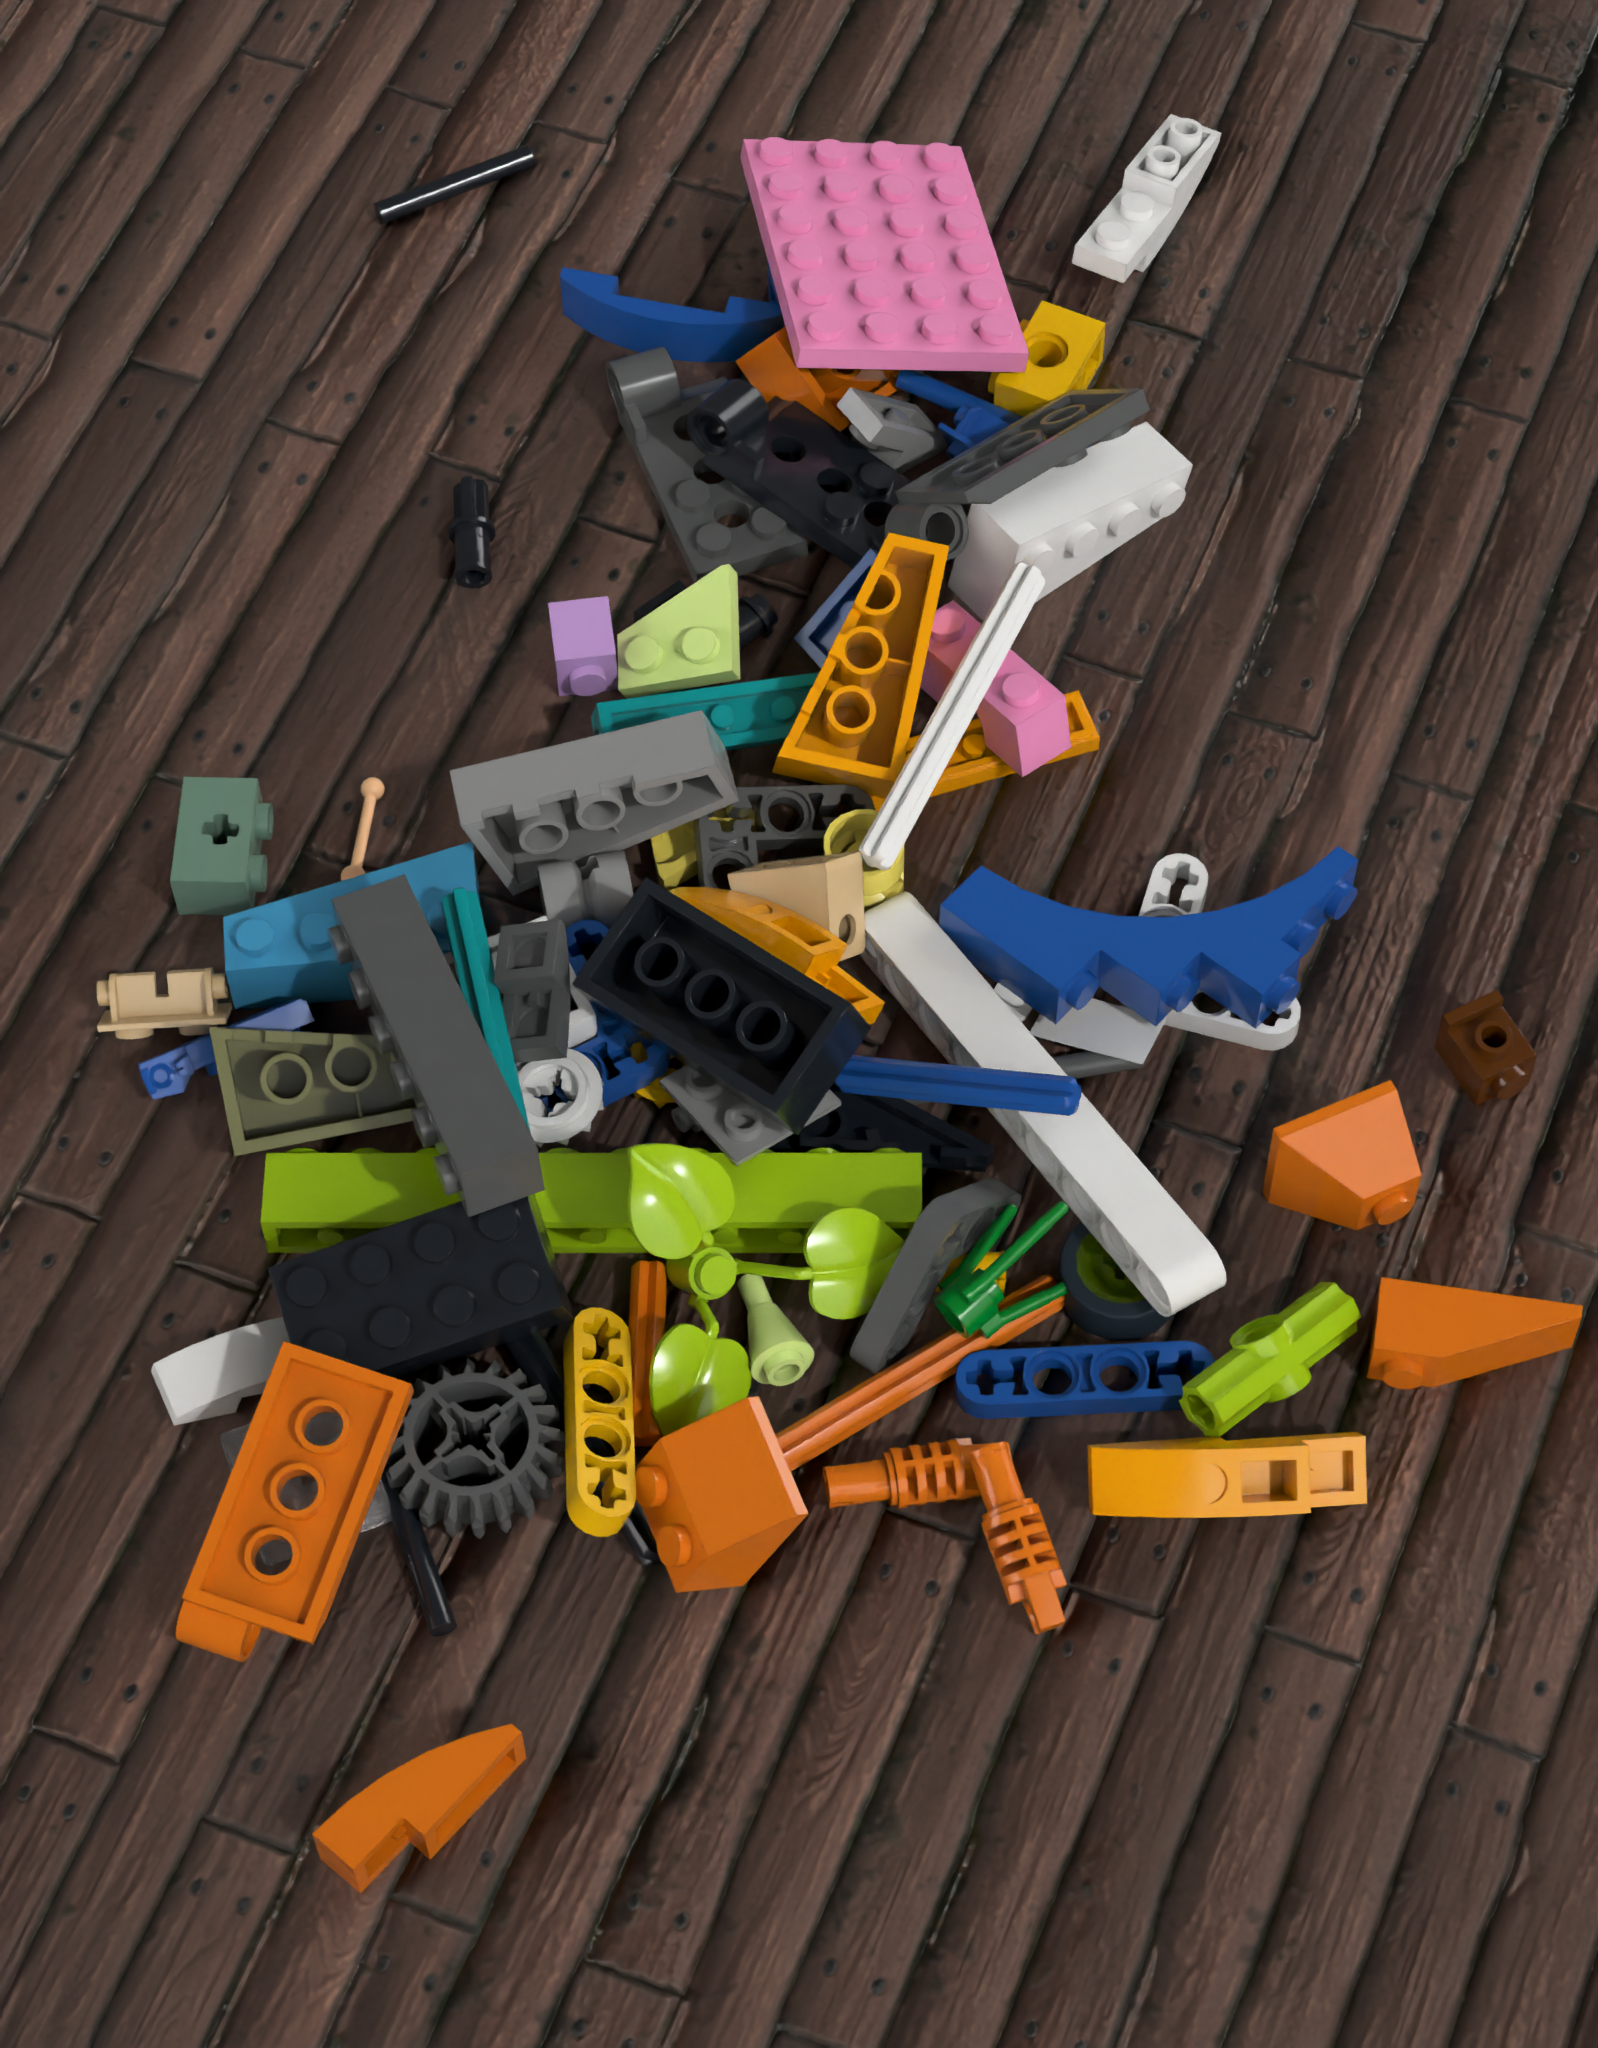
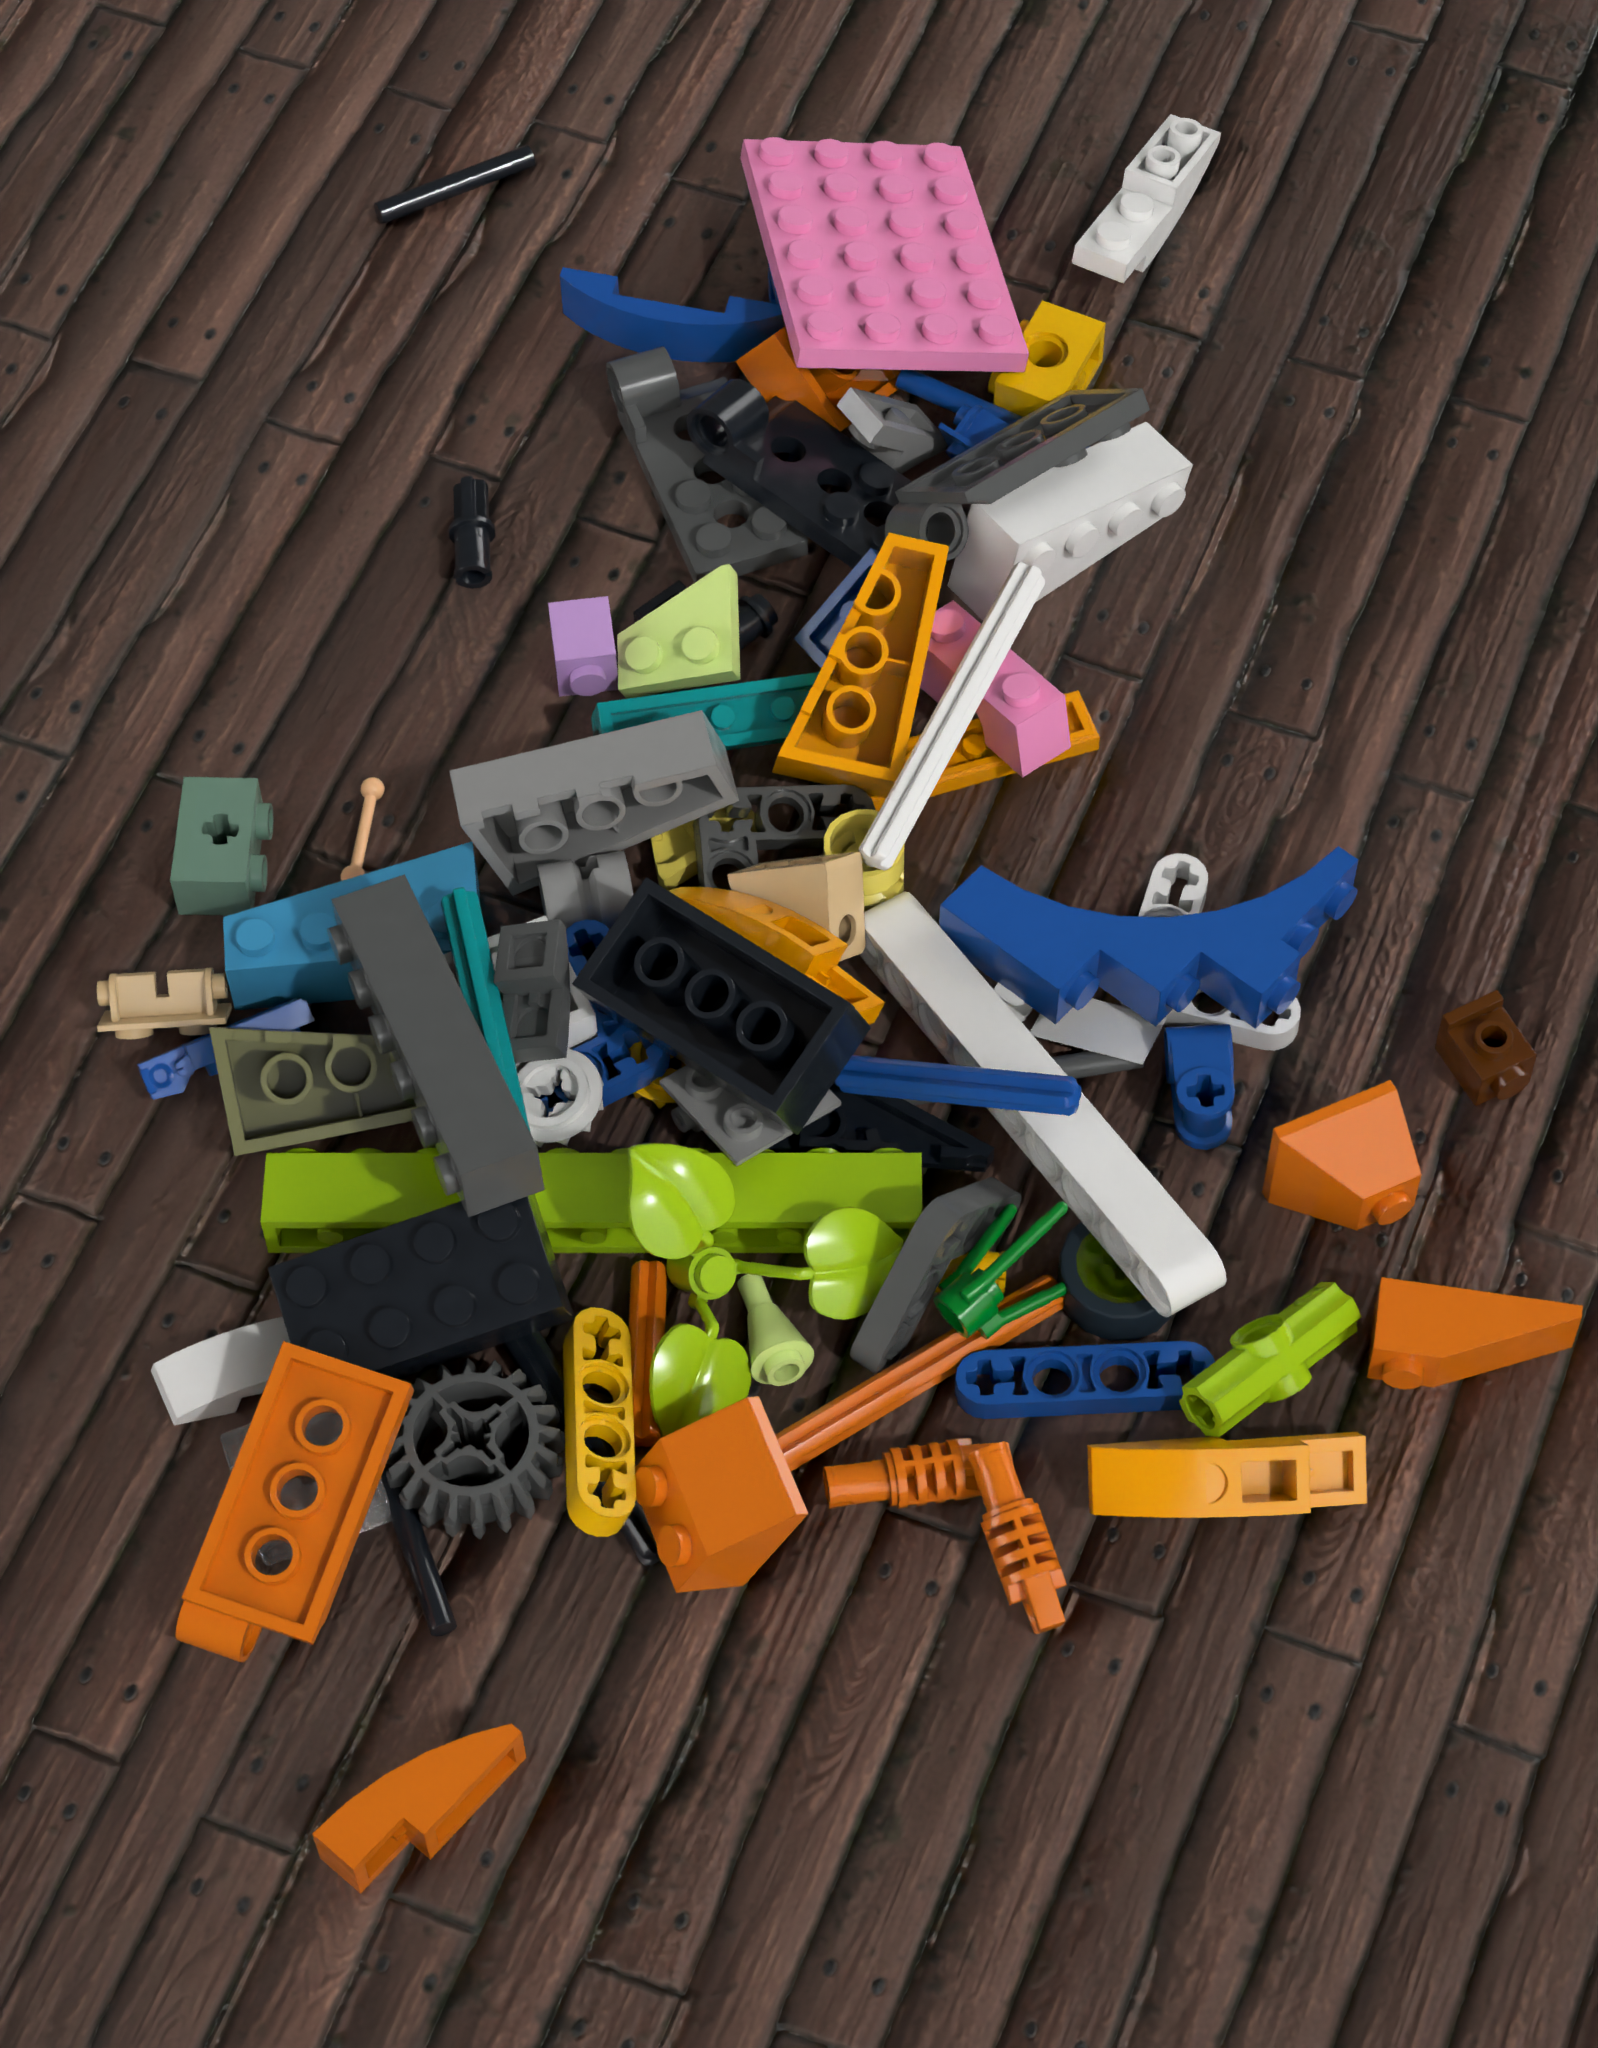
none -> blue piece [1164,1024,1235,1150]

